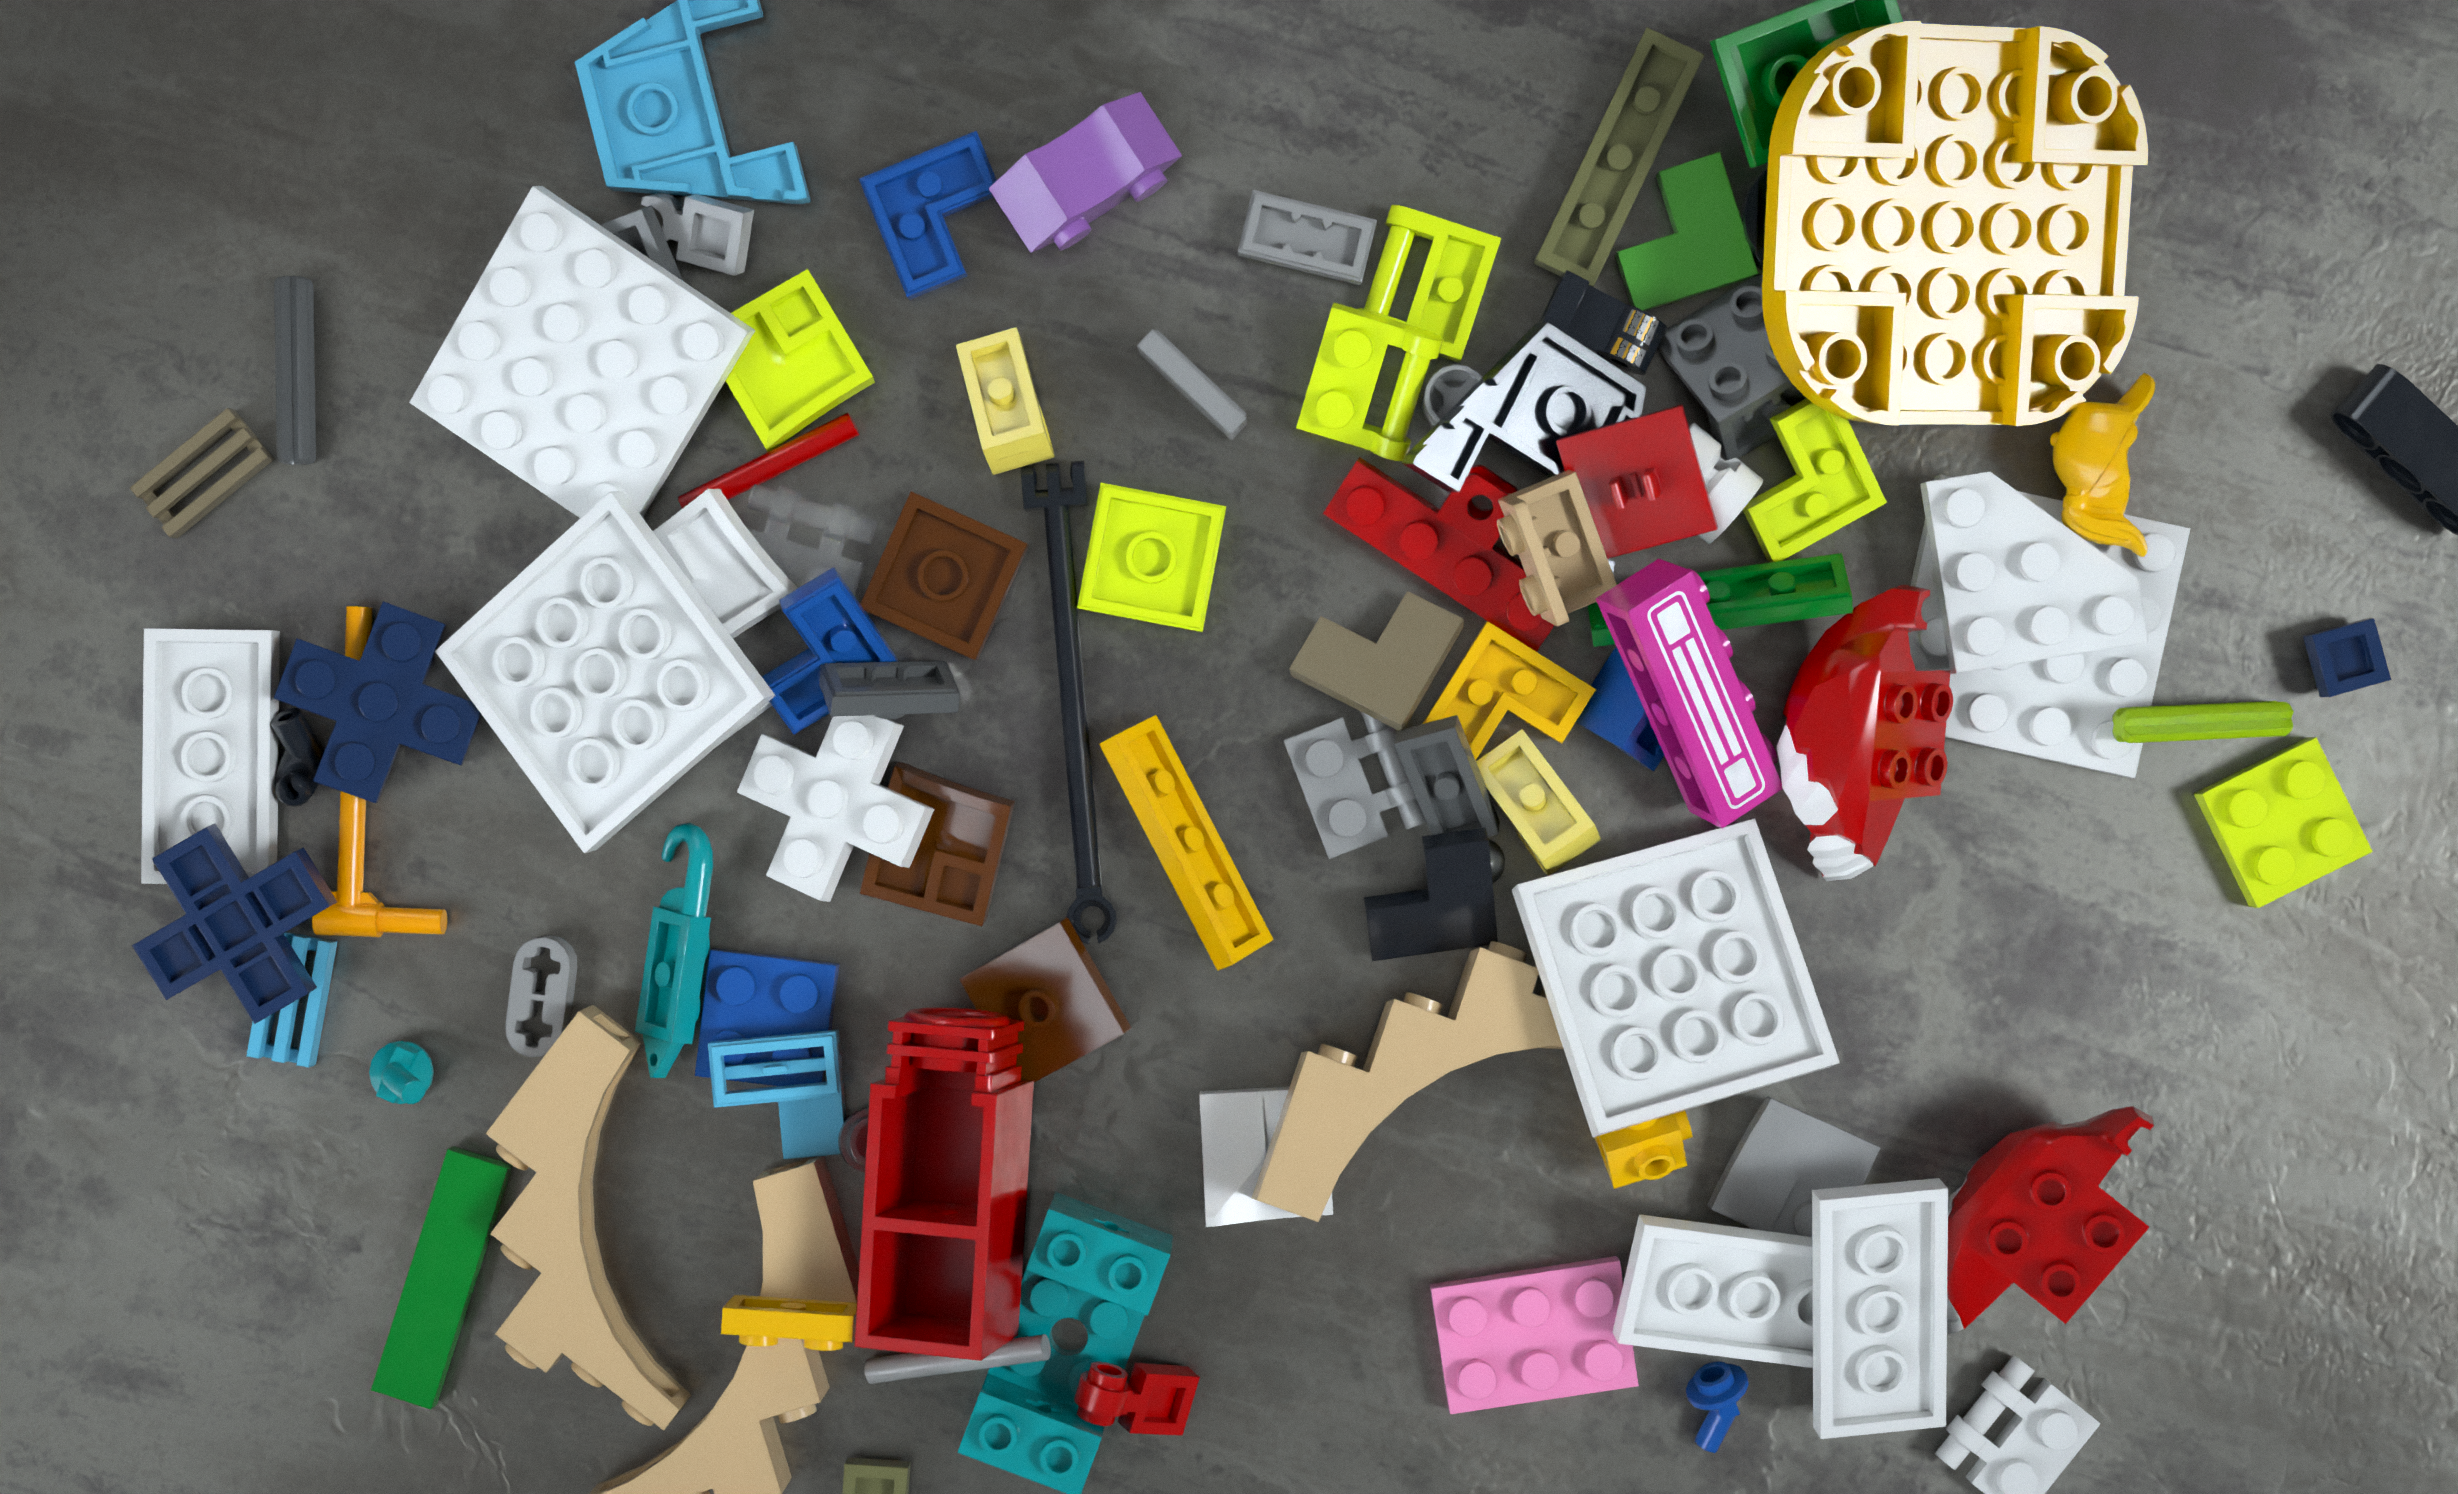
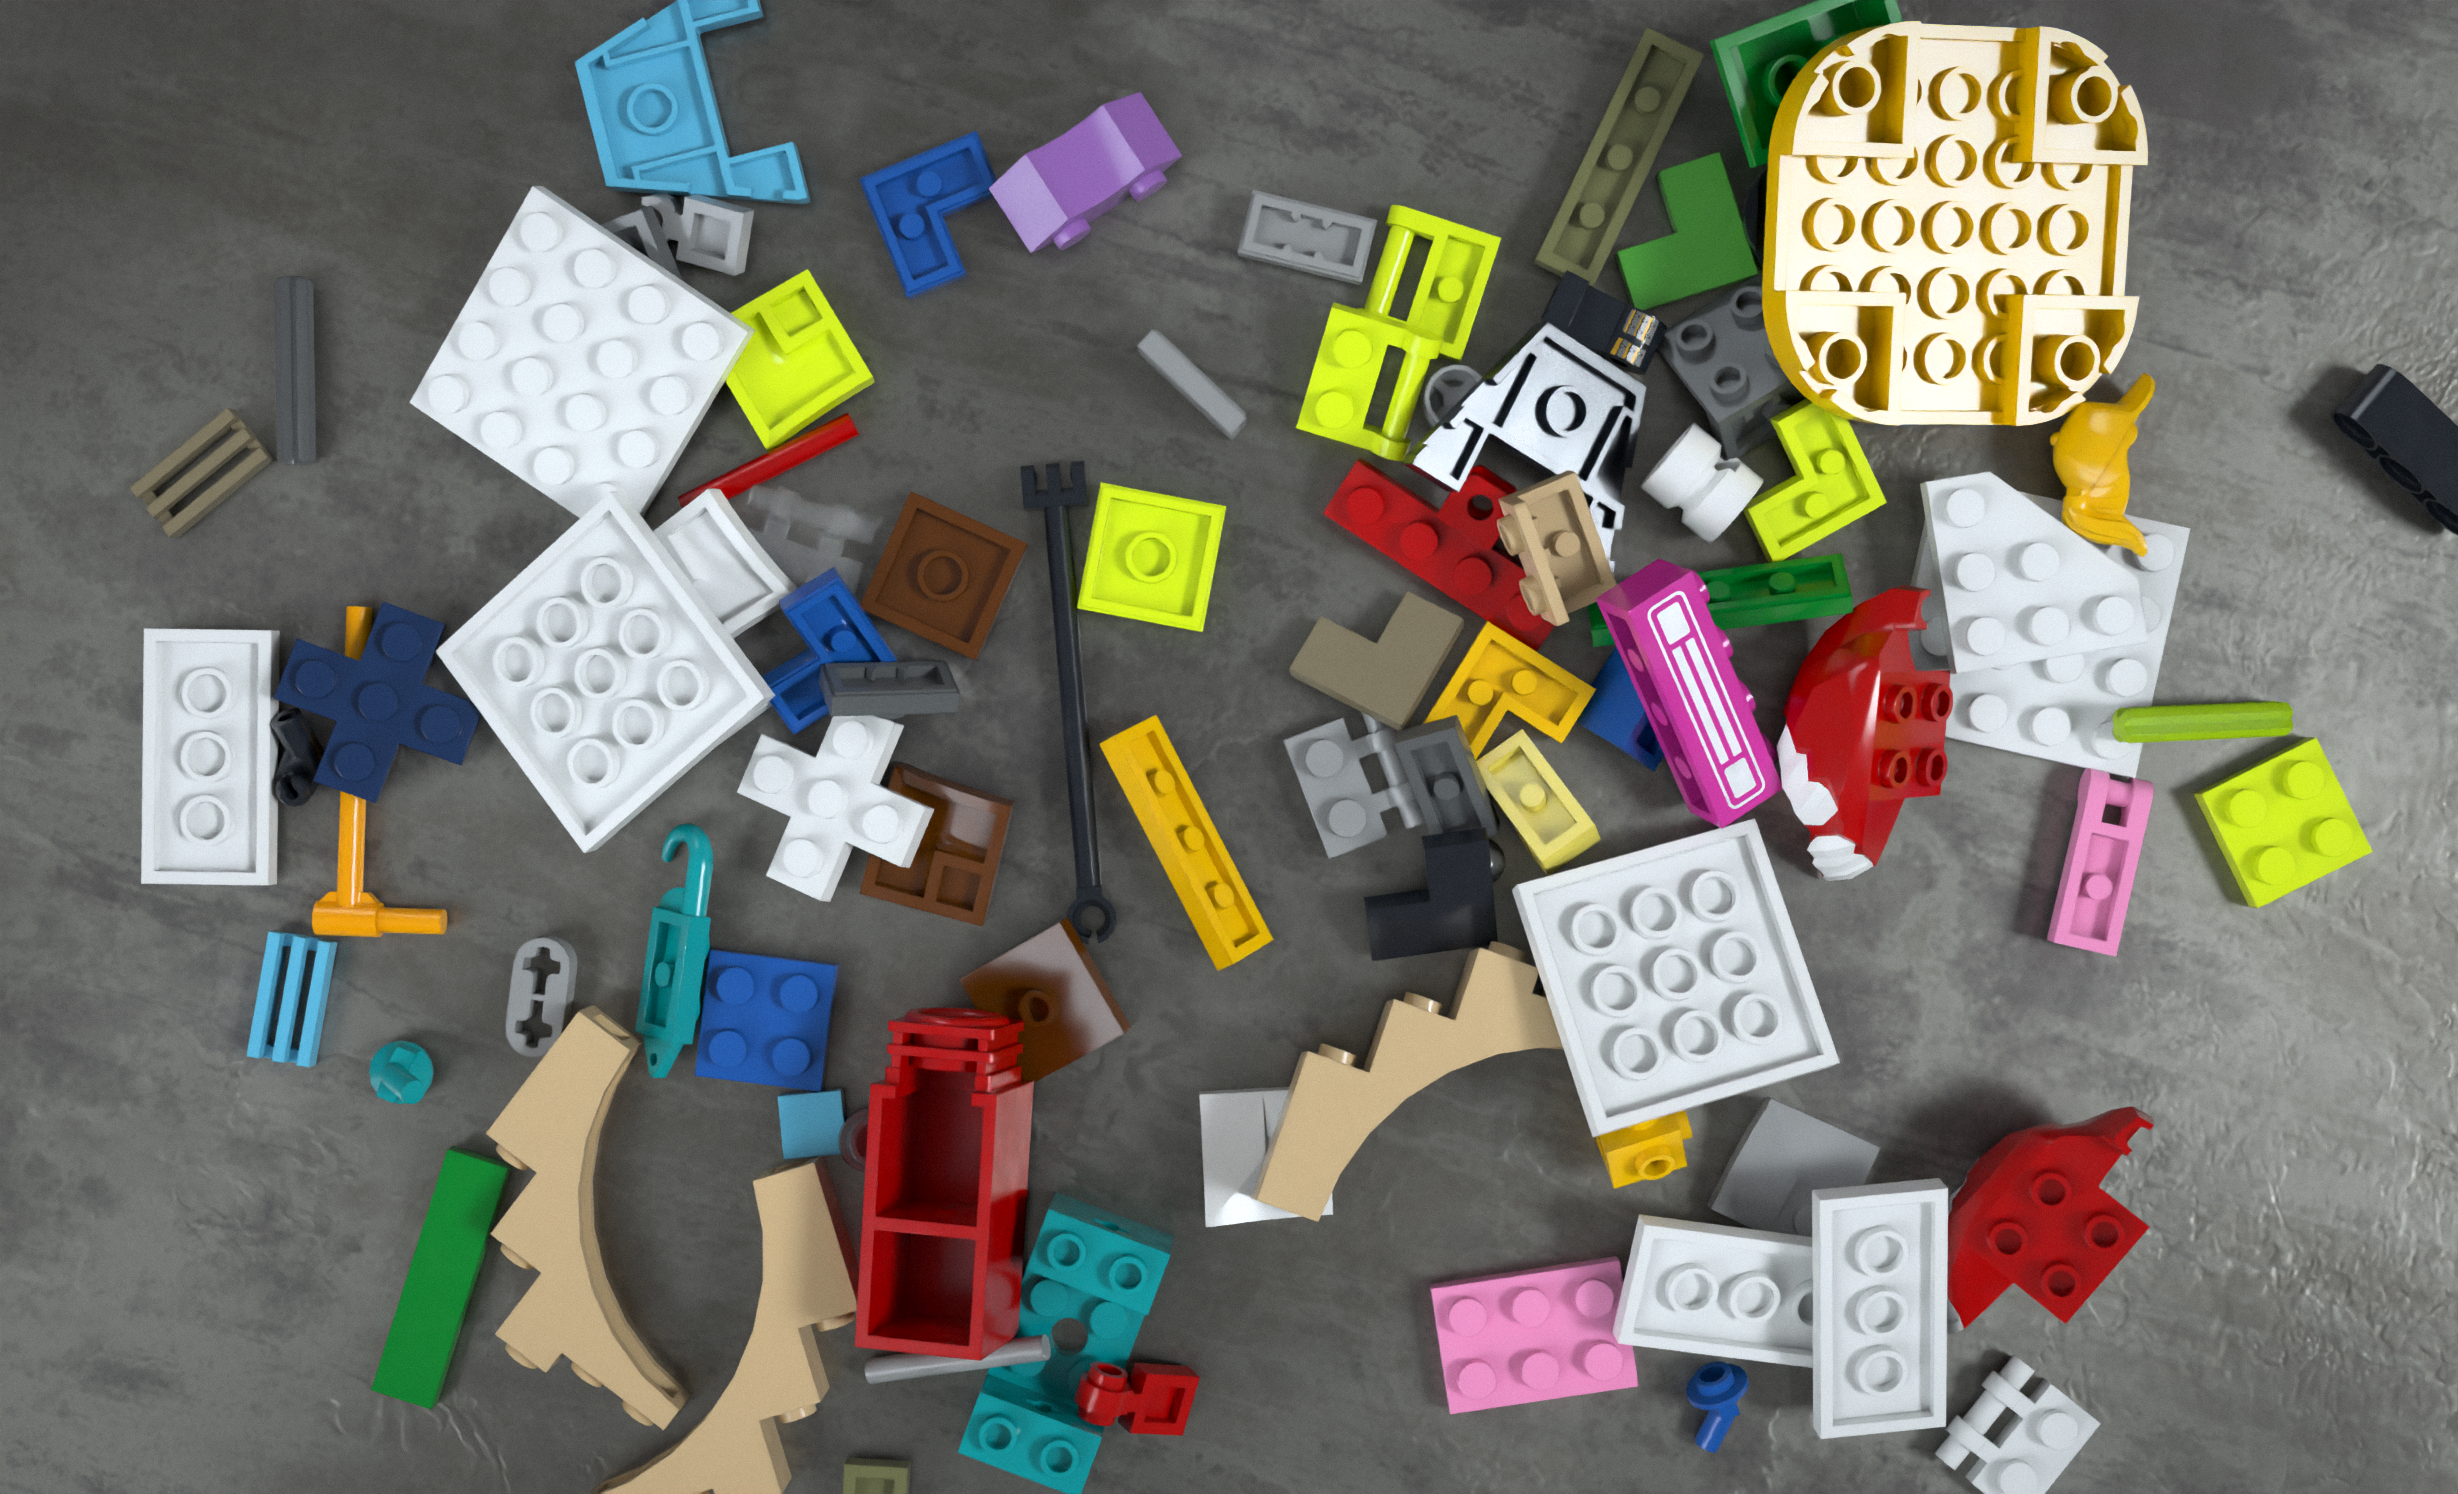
dark blue plate [132,823,337,1024] -> none
medium azure tile [708,1029,845,1108] -> none
yellow plate [721,1295,857,1351] -> none
light yellow plate [956,327,1055,475] -> none
red piece [1556,404,1718,559] -> none
dark blue plate [2303,618,2391,697] -> none
none -> bright pink plate [2047,768,2154,957]

